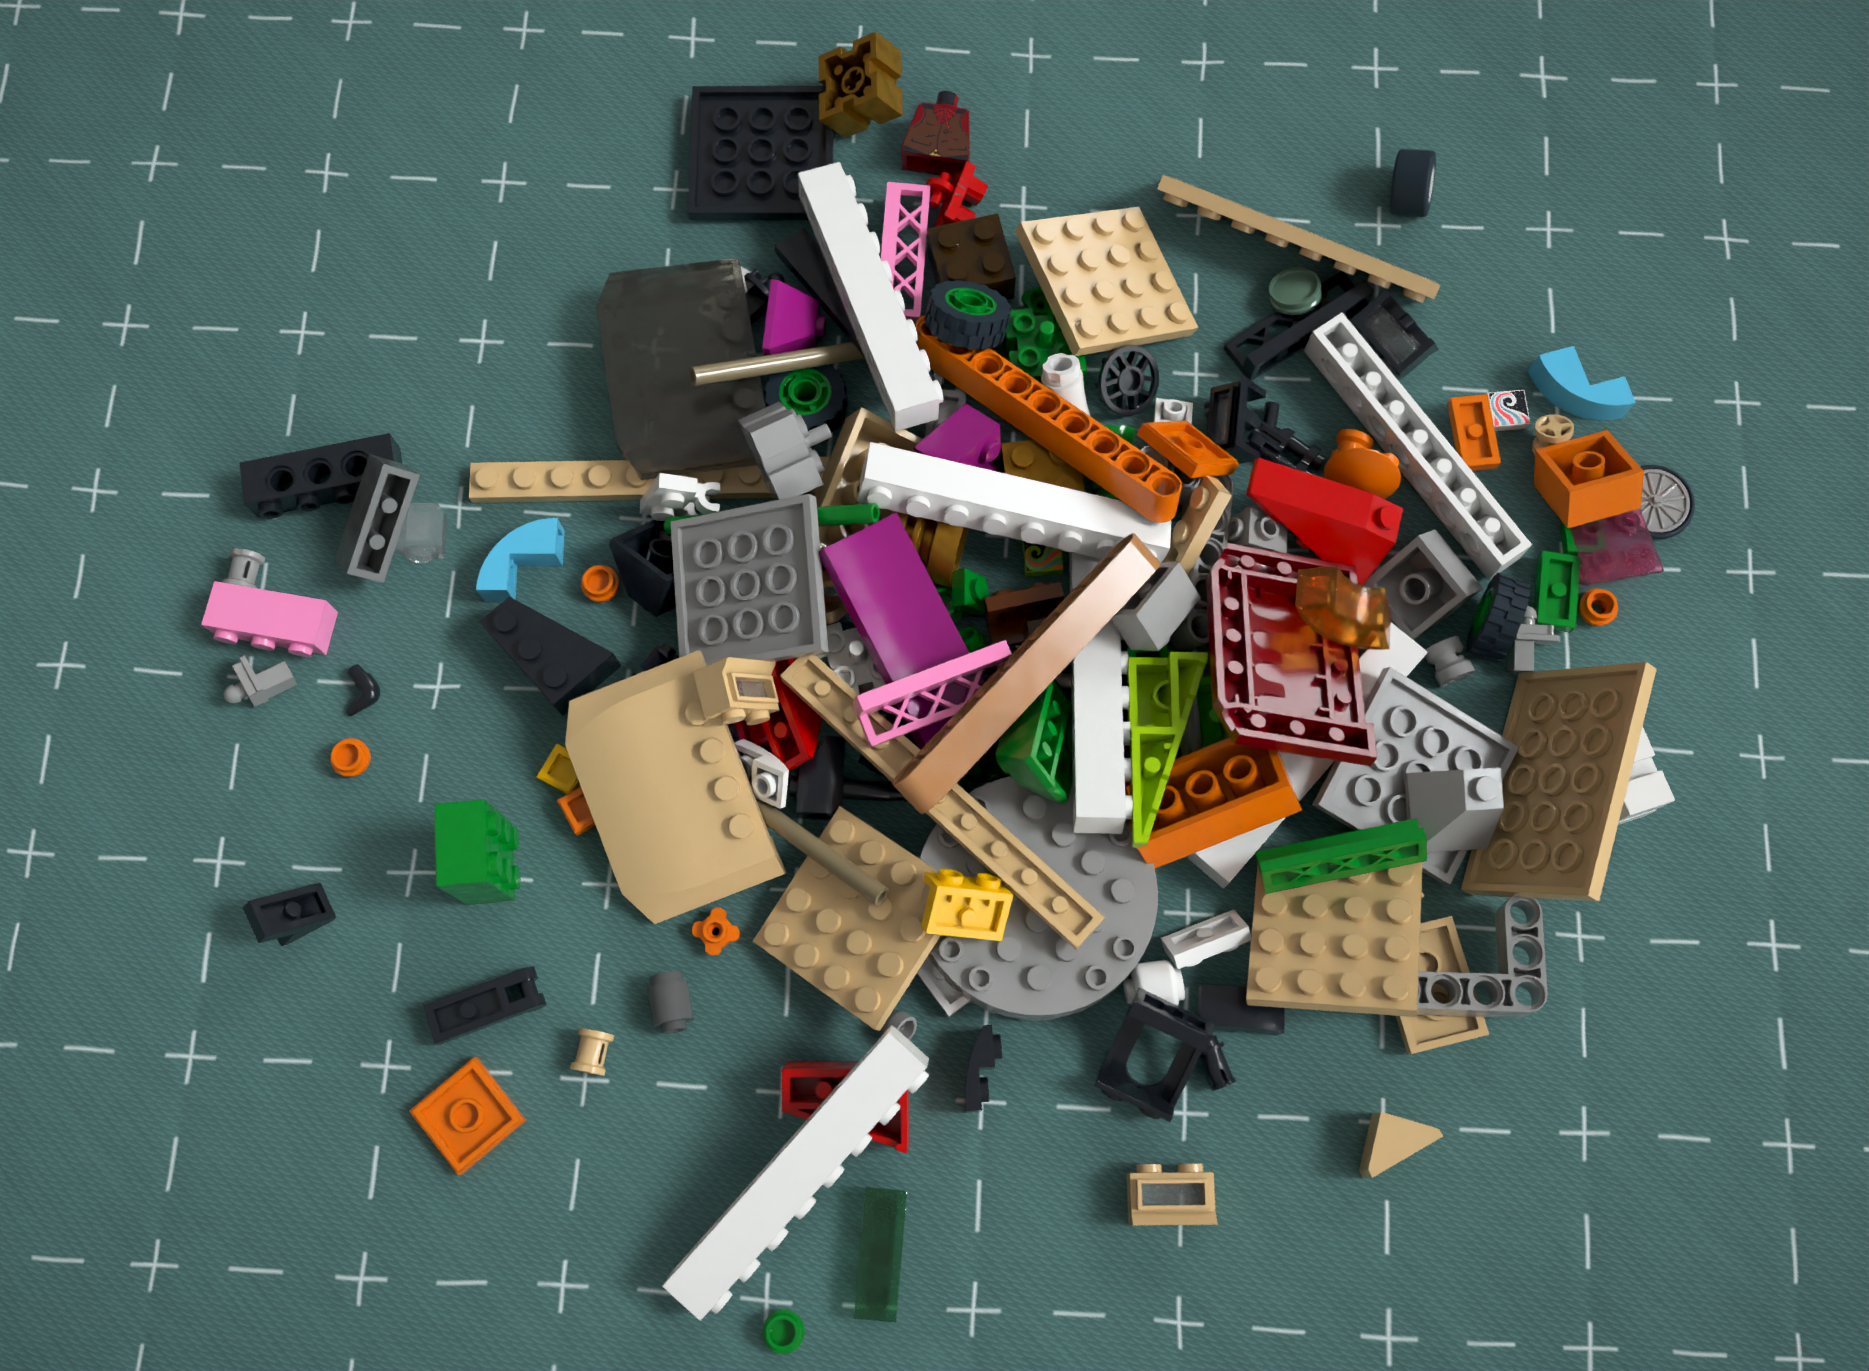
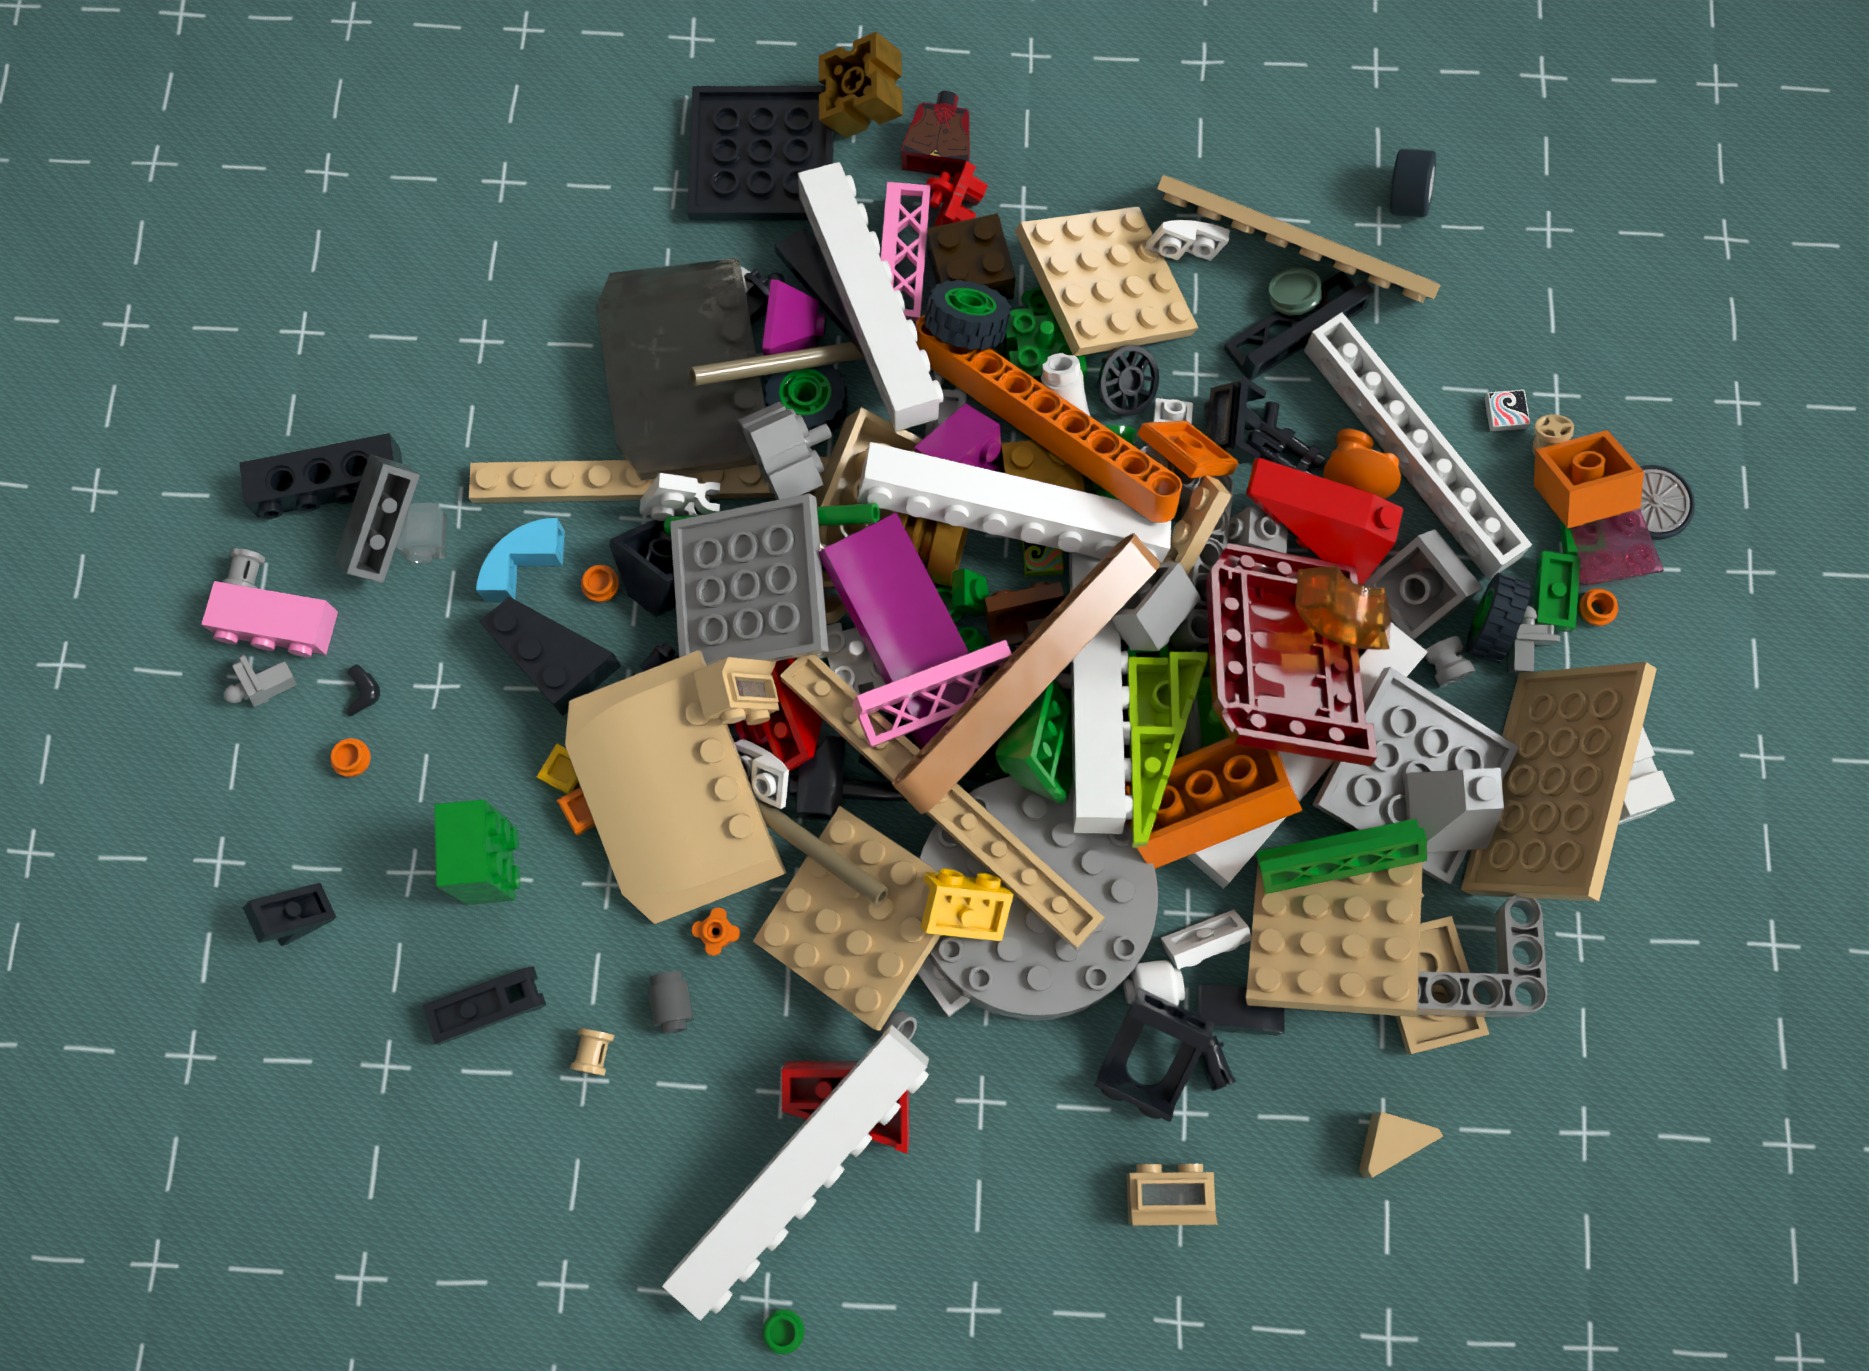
orange tile [409,1057,527,1175] -> none
clear green plate [854,1187,907,1322] -> none
black slope [965,1025,1002,1113] -> none
black window [1351,289,1439,378] -> none
orange plate [1447,394,1501,471] -> none
medium azure brick [1528,346,1636,420] -> none
none -> white slope [1146,220,1230,261]

